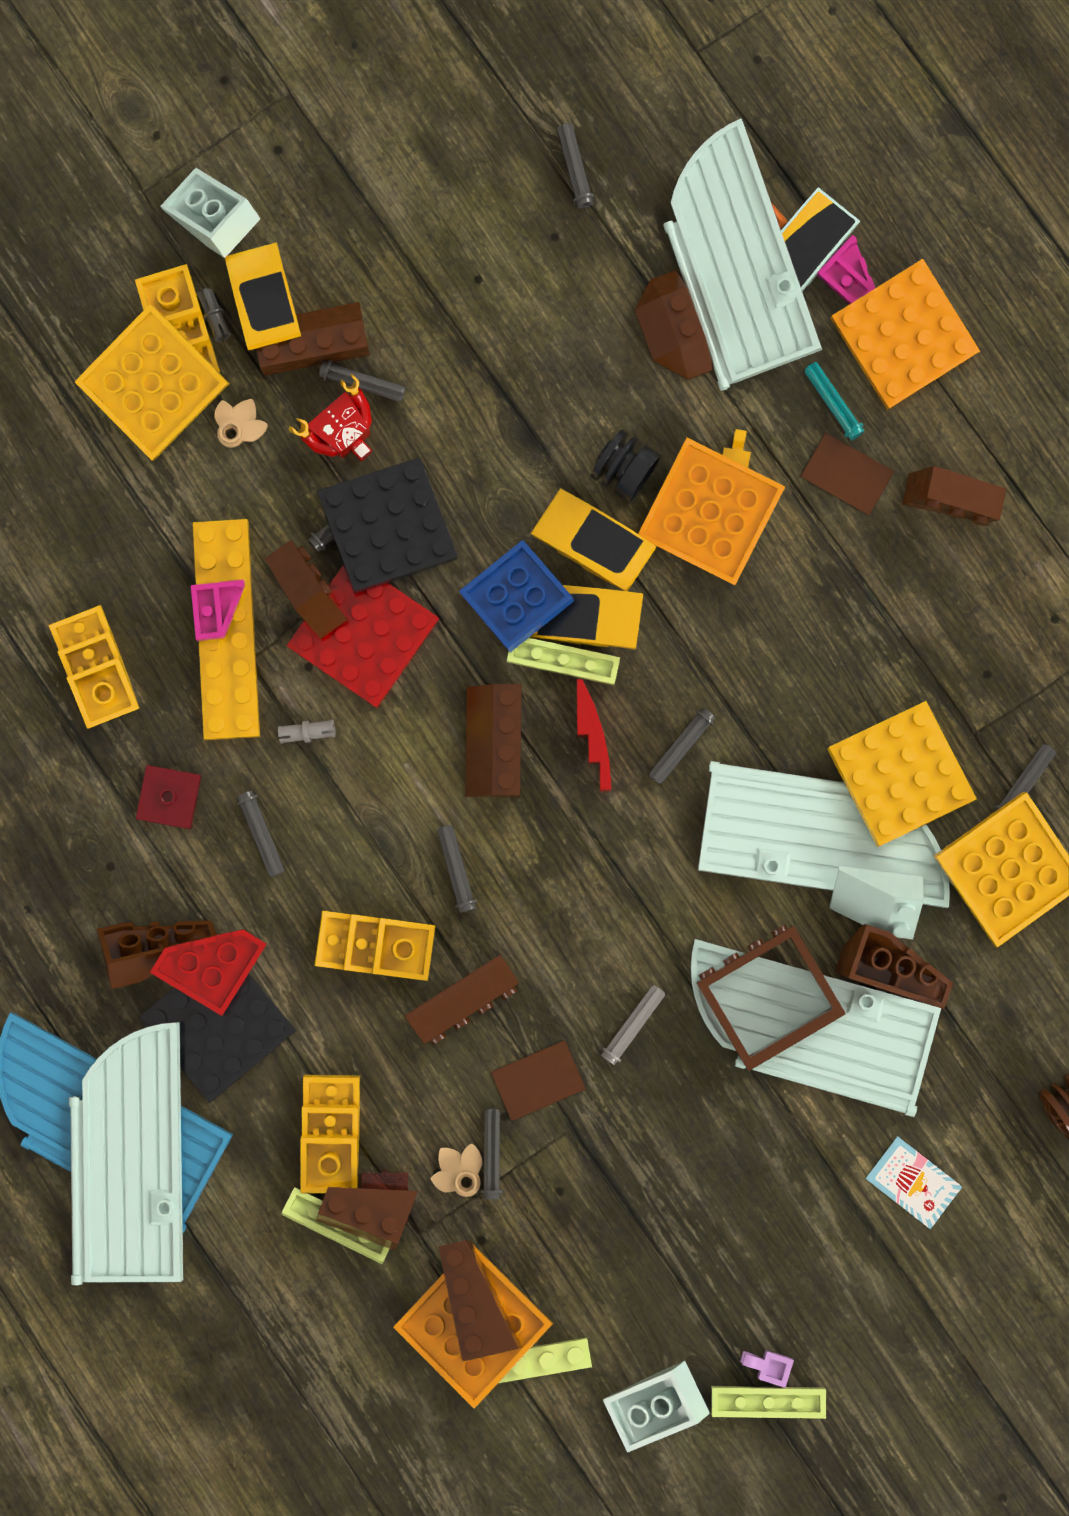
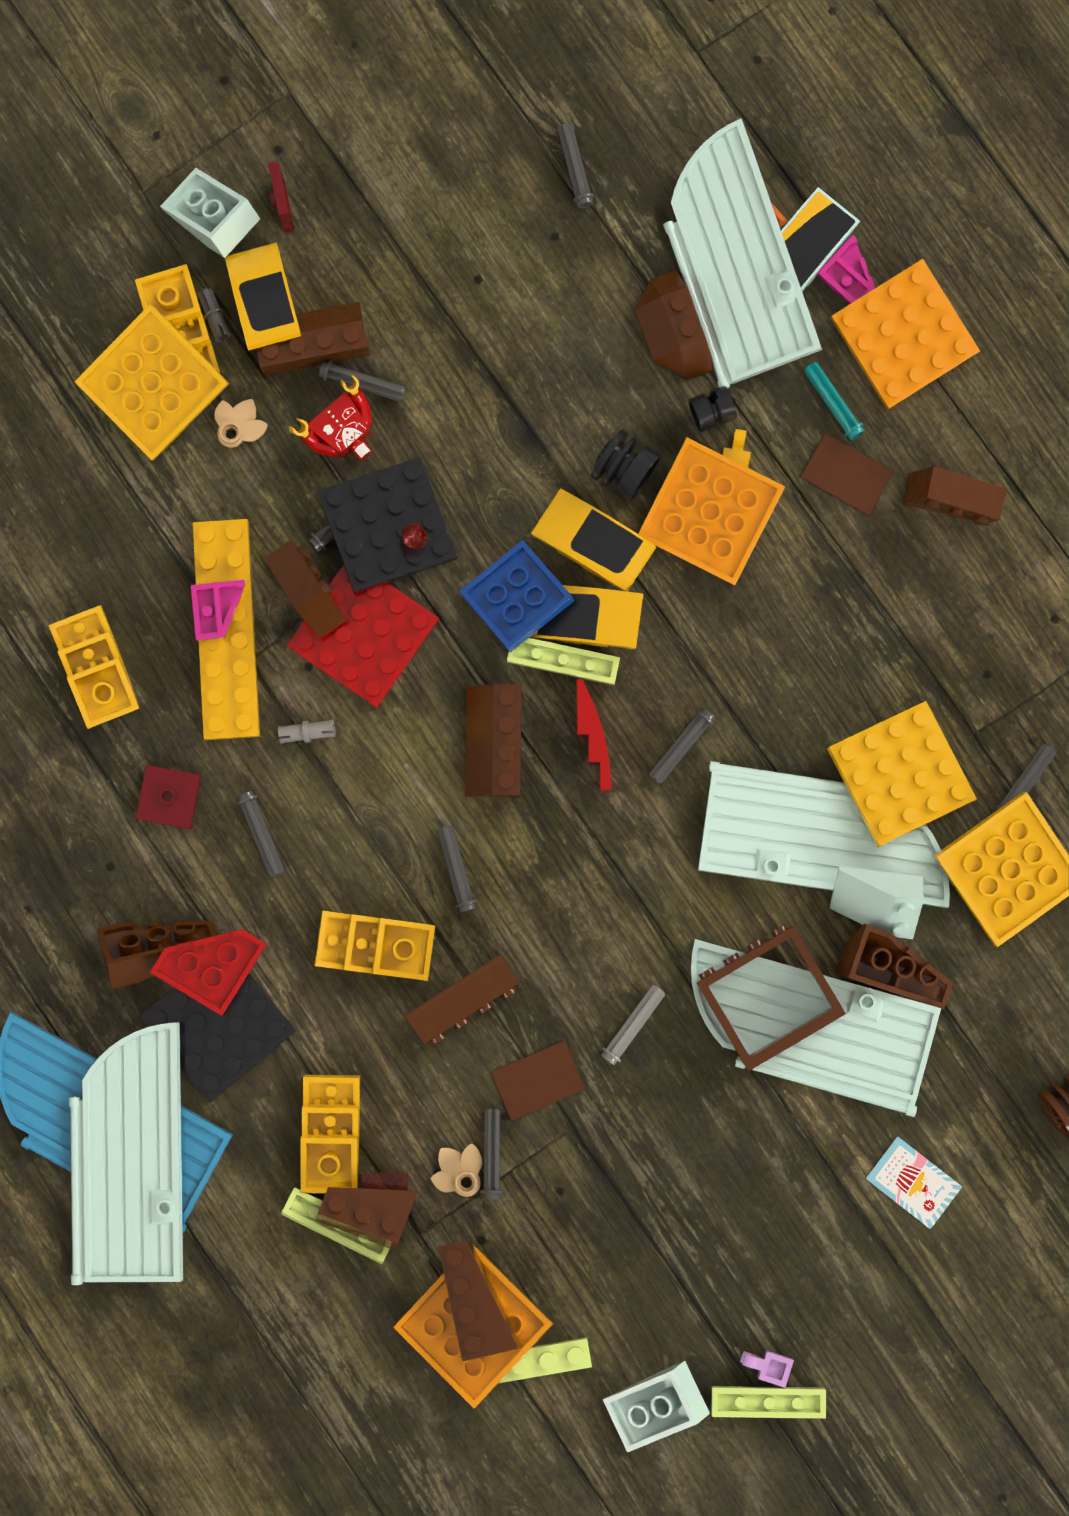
none -> dark red plate [268,161,295,233]
none -> clear red plate [402,523,428,550]
none -> black wheel [688,386,737,432]

